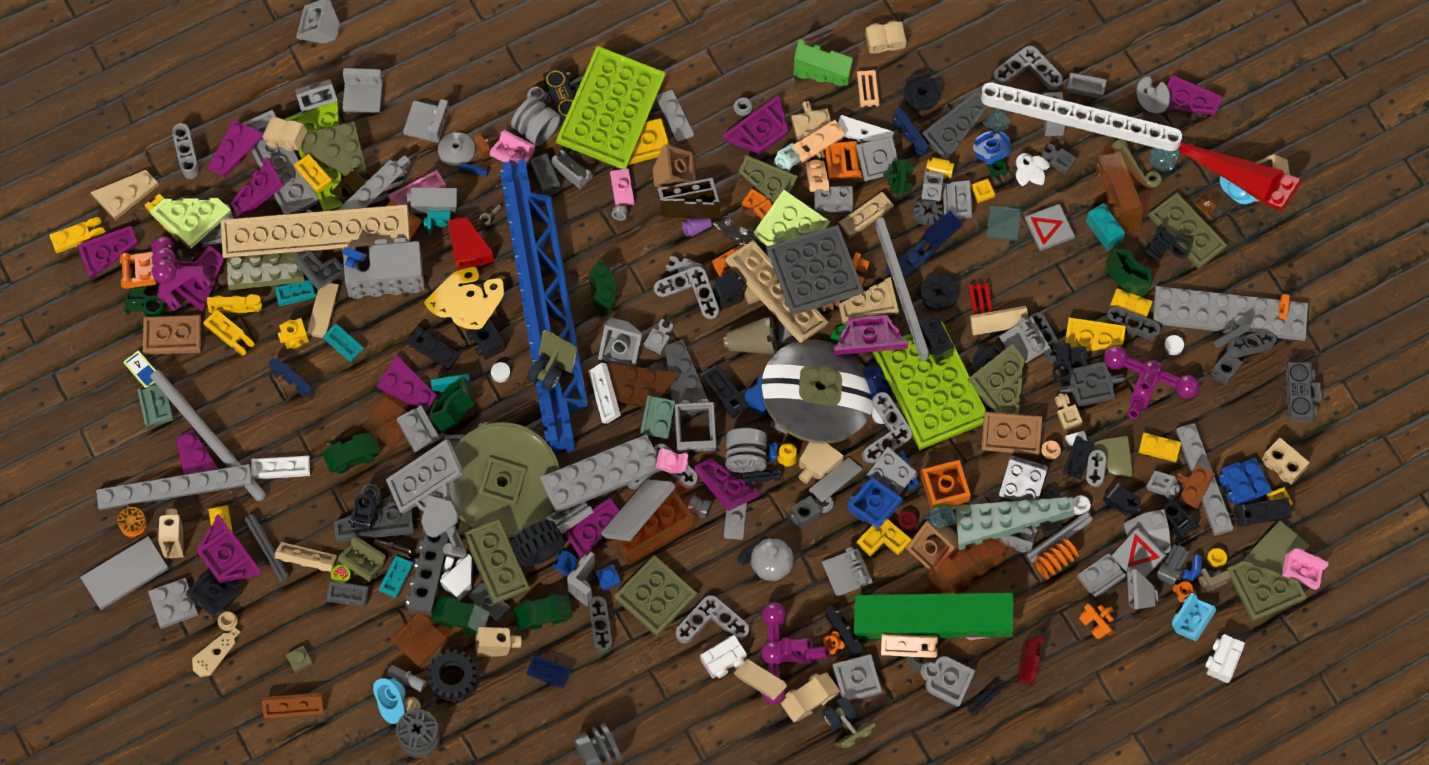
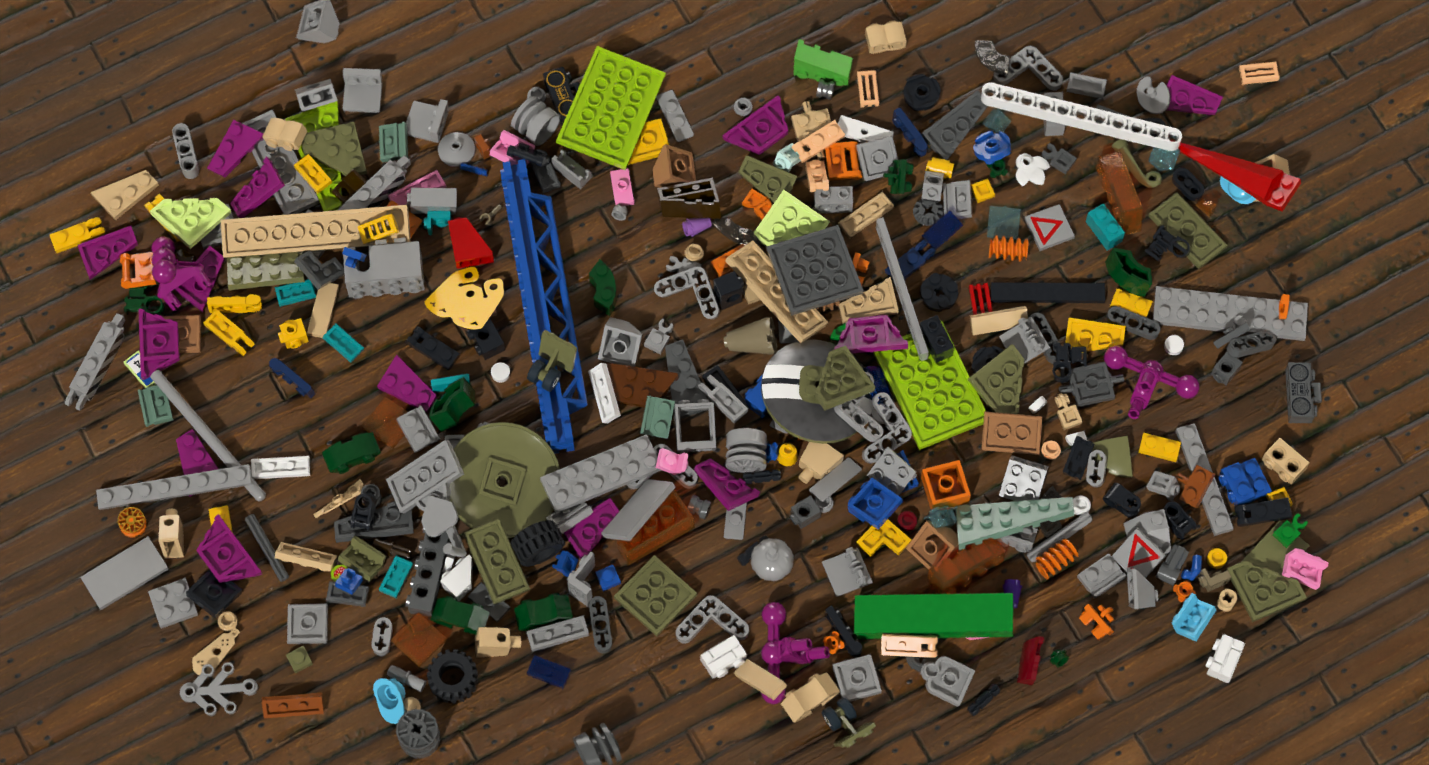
none -> light grey hinge [65,313,125,411]
none -> magenta wing [139,309,180,380]
none -> light grey plant [180,662,258,716]
none -> light grey tile [287,604,328,644]
none -> tan piece [313,479,364,518]
none -> blue tile [335,568,363,595]
none -> yellow slope [357,213,399,245]
none -> light grey beam [372,617,393,656]
none -> sand green plate [379,121,408,162]
none -> black plate [507,143,552,167]
none -> light grey plate [526,615,589,652]
none -> tan plate [685,244,704,262]
none -> light grey hinge [698,375,748,423]
none -> olive plate [815,346,875,410]
none -> flat silver wheel [816,79,835,100]
none -> light grey beam [834,372,883,442]
none -> clear smoke tile [975,40,1010,75]
none -> orange piece [988,235,1029,262]
none -> black tile [990,282,1105,303]
none -> dark purple cone [1002,579,1022,609]
none -> white tile [1028,396,1047,414]
none -> dark green plate [1050,649,1069,667]
none -> black plate [1172,168,1204,201]
none -> tan bush [1217,589,1237,612]
none -> light nougat tile [1239,62,1279,85]
none -> green plate [1272,514,1308,548]

